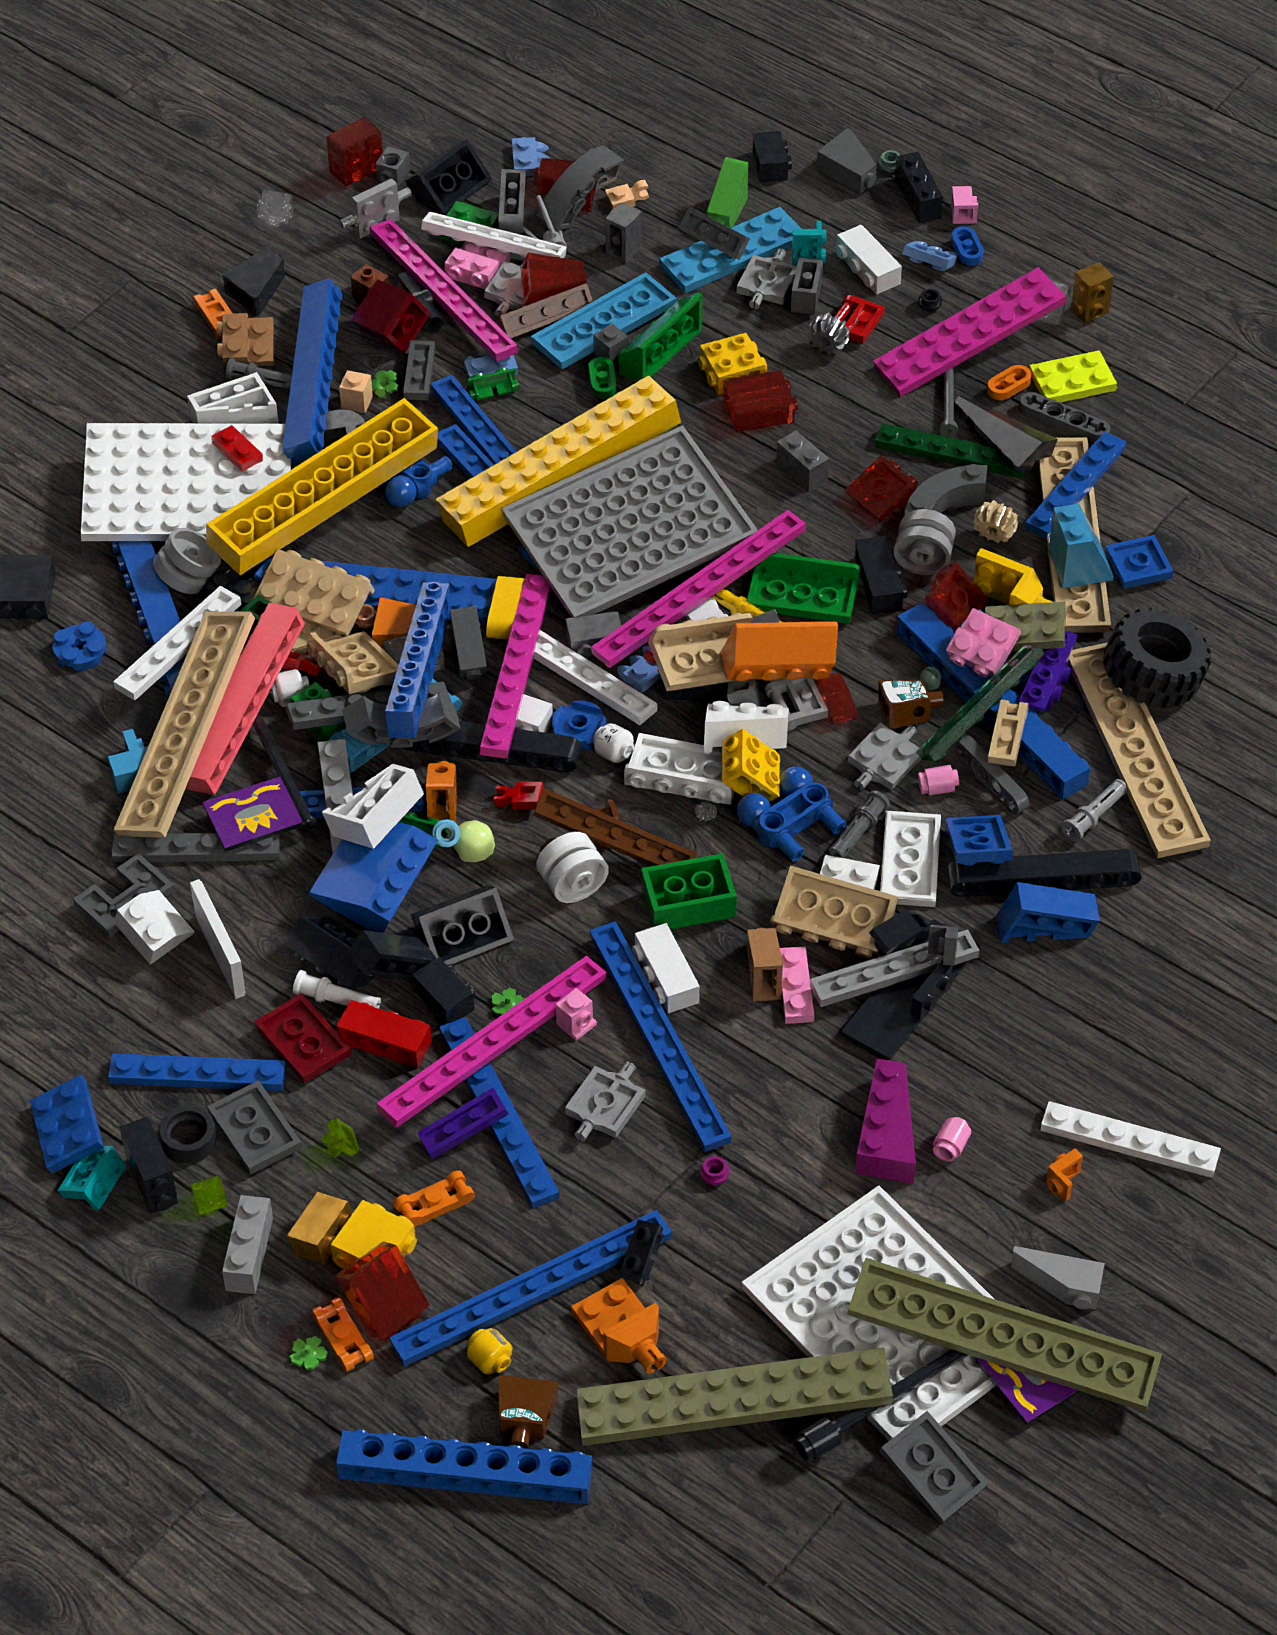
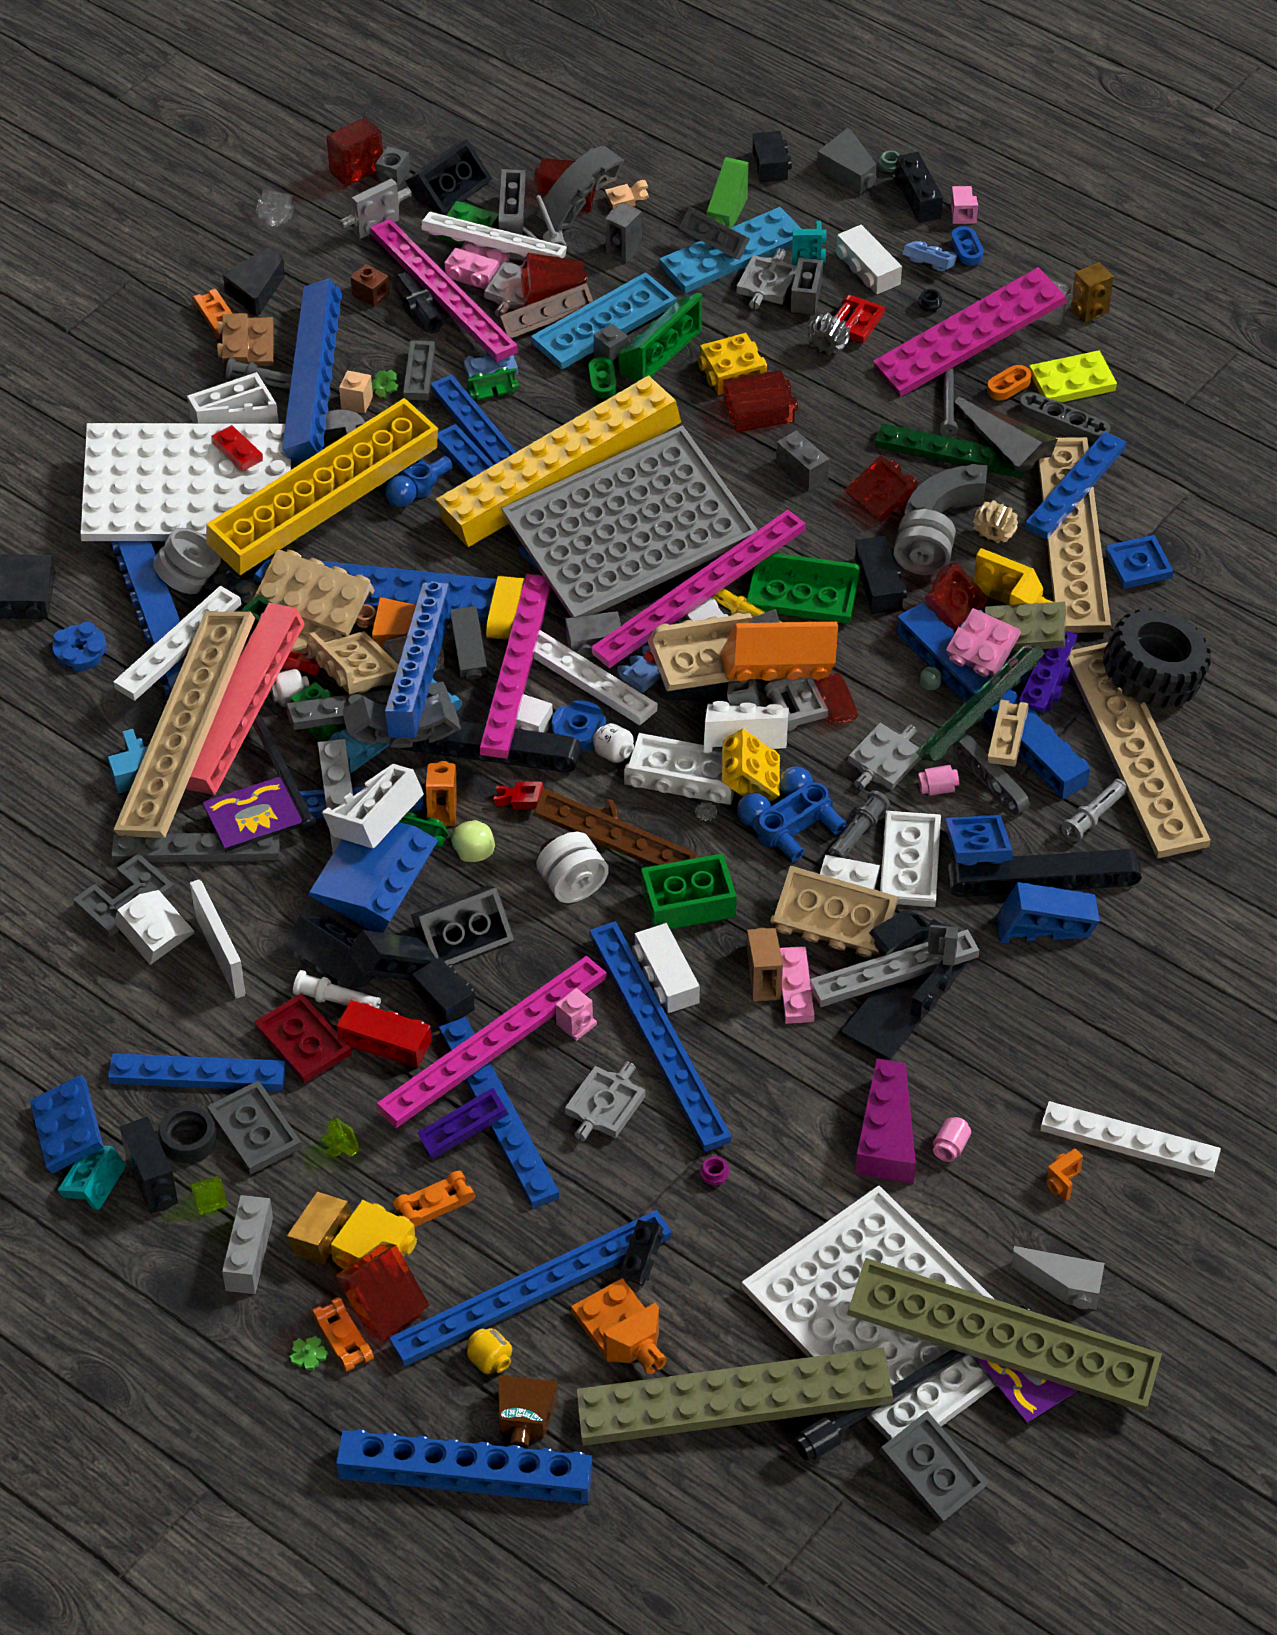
dark red slope [351,279,431,354] -> none
medium azure plate [432,819,460,847] -> none
bright green plant [491,987,525,1016] -> none
medium blue plate [512,137,551,176] -> none
reddish brown torso [878,680,944,729] -> none
dark azure slope [1048,504,1113,588] -> none

